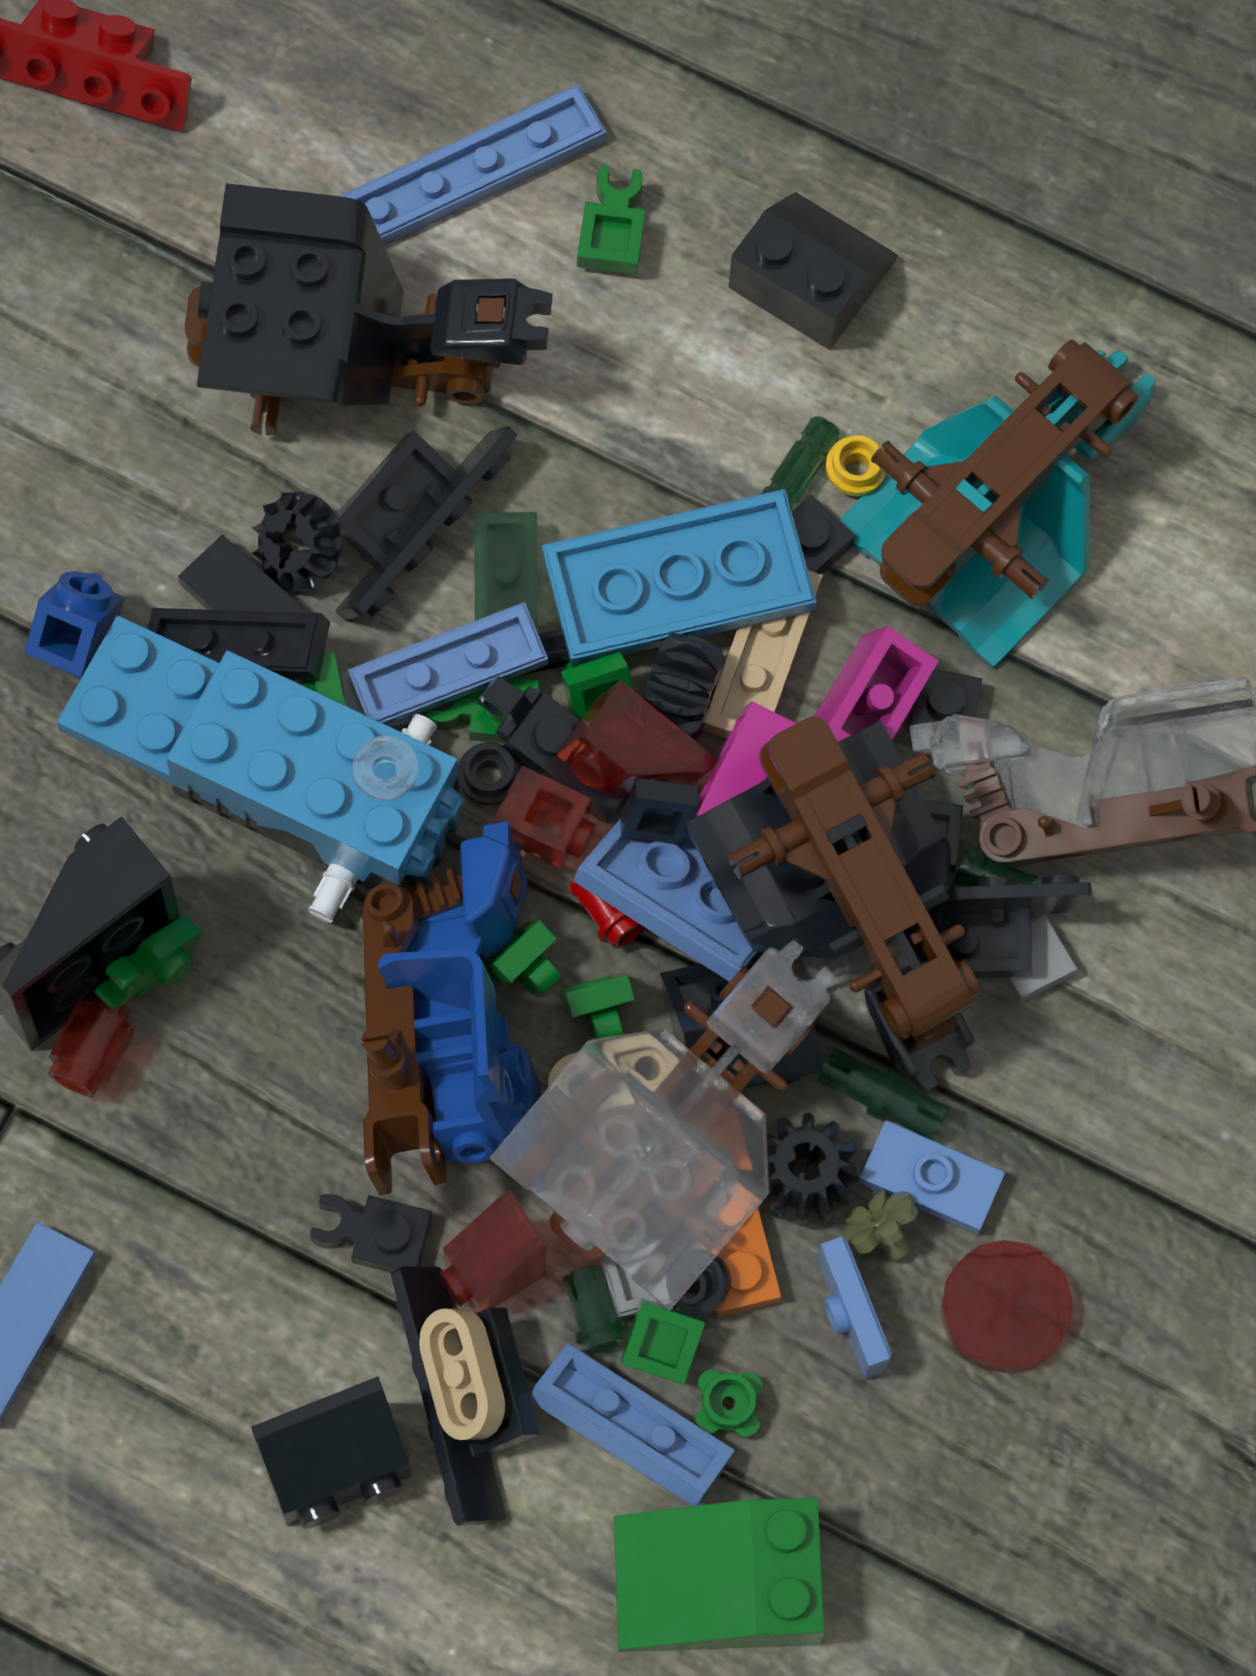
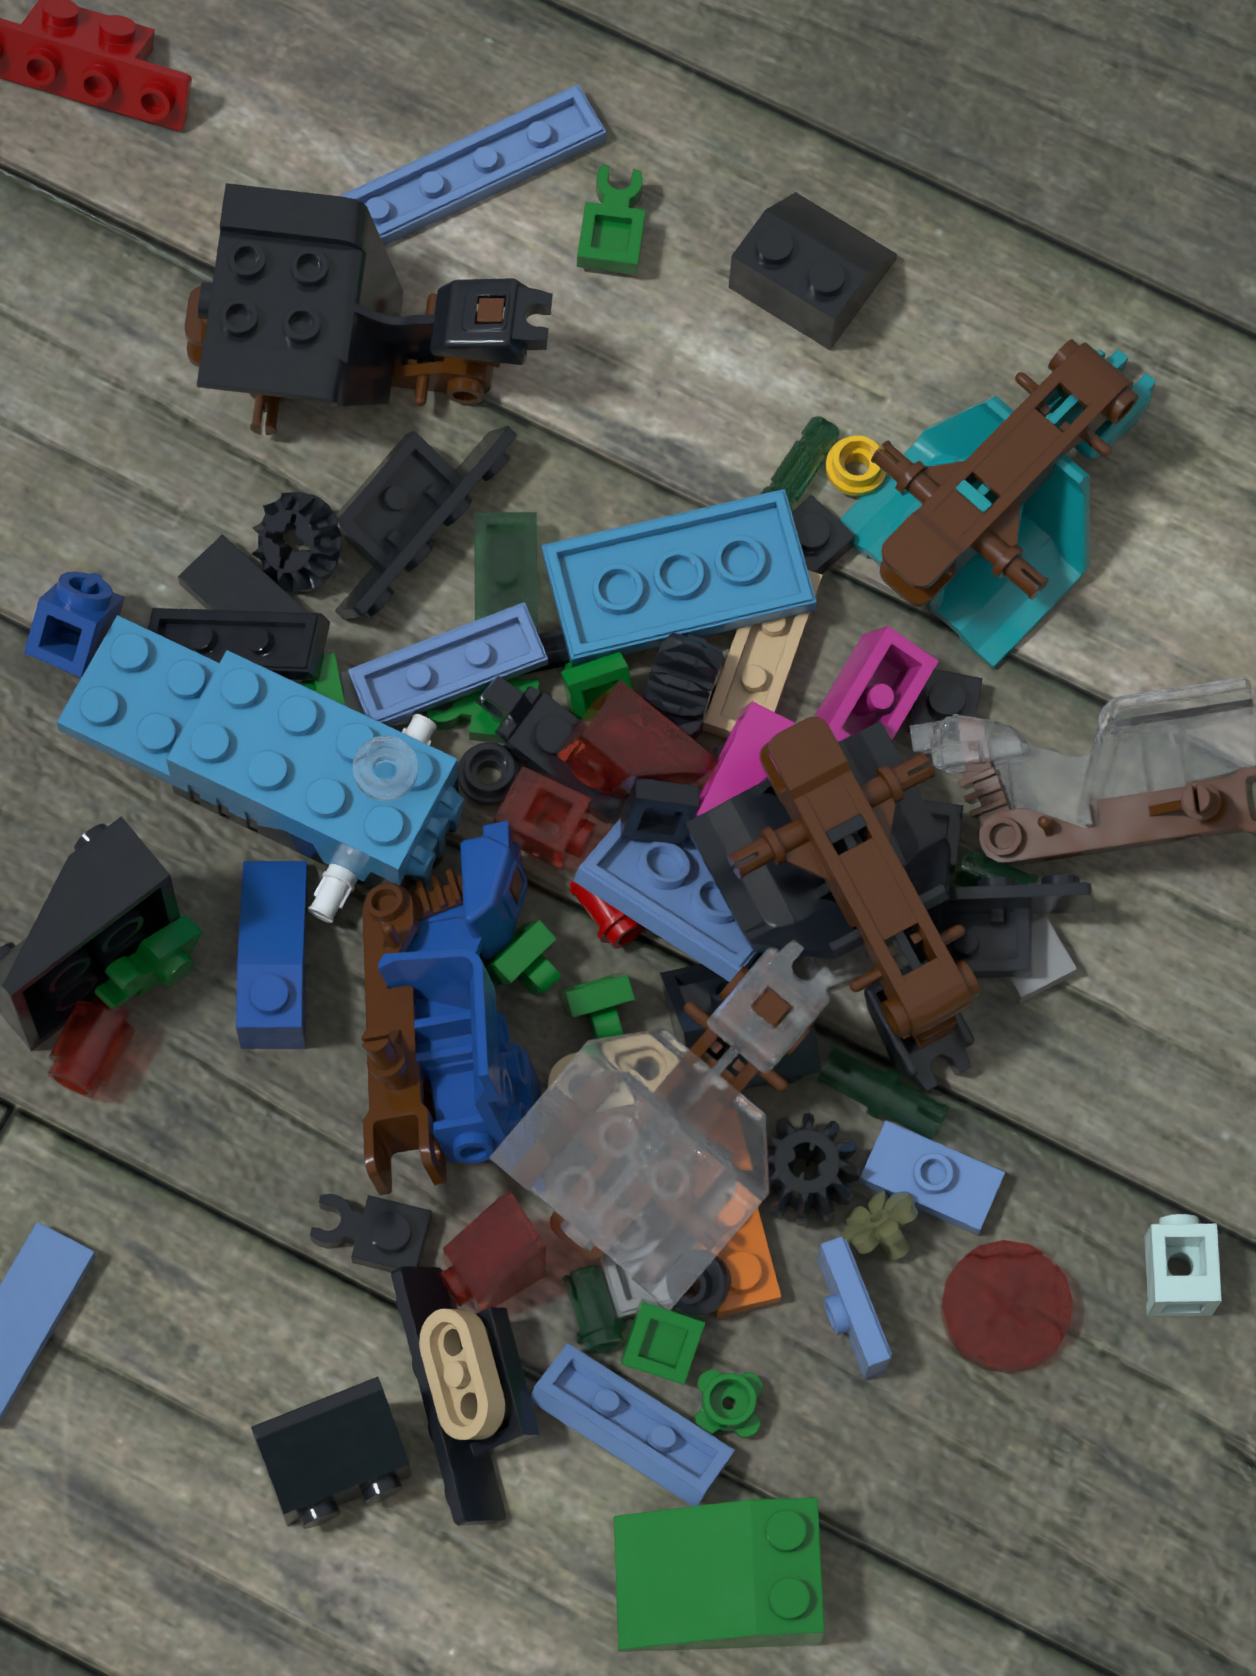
none -> blue slope [236,861,308,1049]
none -> light aqua brick [1144,1214,1222,1316]

